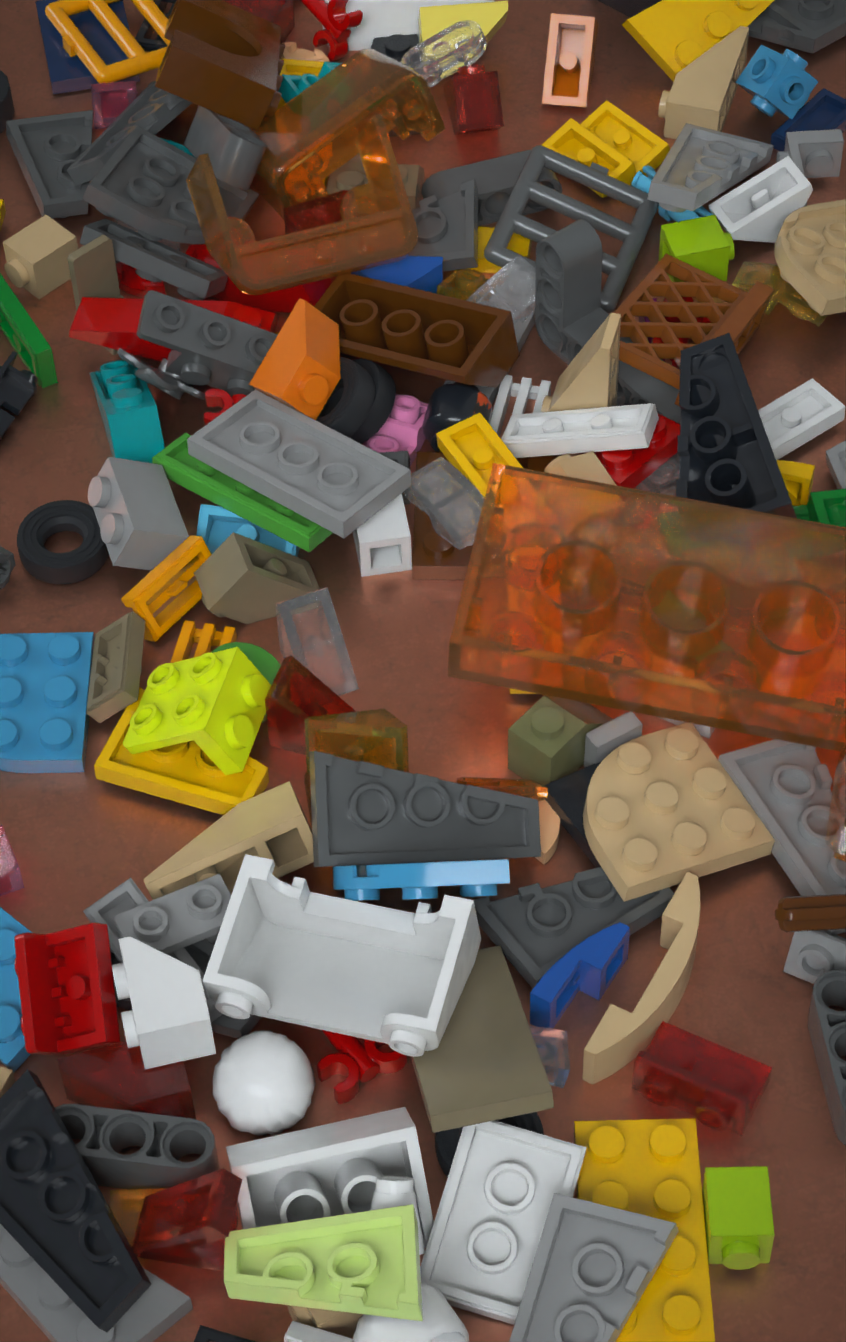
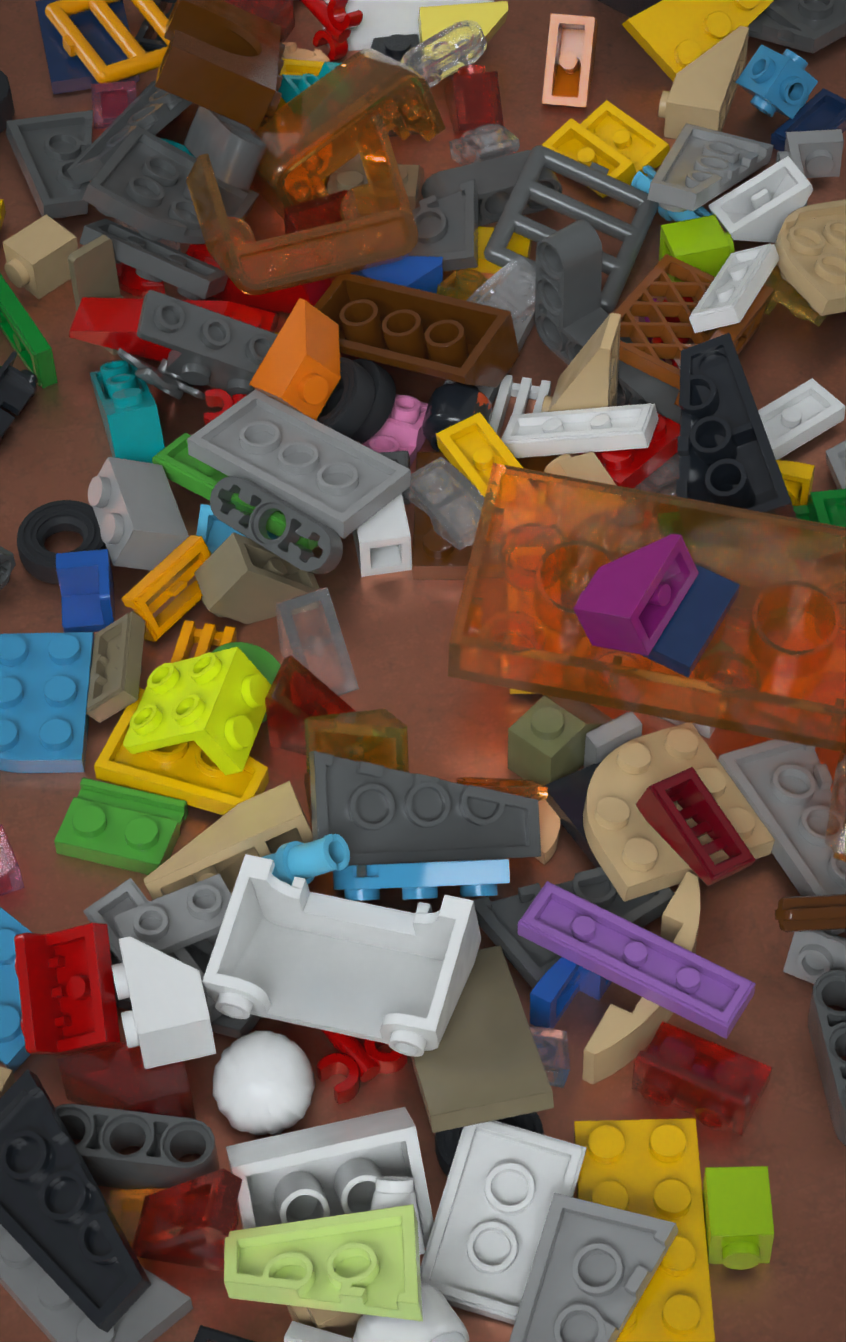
none -> bright green plate [54,778,188,875]
none -> blue panel [56,549,115,633]
none -> dark grey beam [210,476,343,574]
none -> medium azure pin [262,834,350,886]
none -> clear slope [449,124,520,165]
none -> medium lavender tile [518,881,756,1039]
none -> magenta slope [573,534,699,656]
none -> dark red slope [635,767,756,886]
none -> dark blue tile [642,564,740,678]
none -> white tile [689,243,779,333]

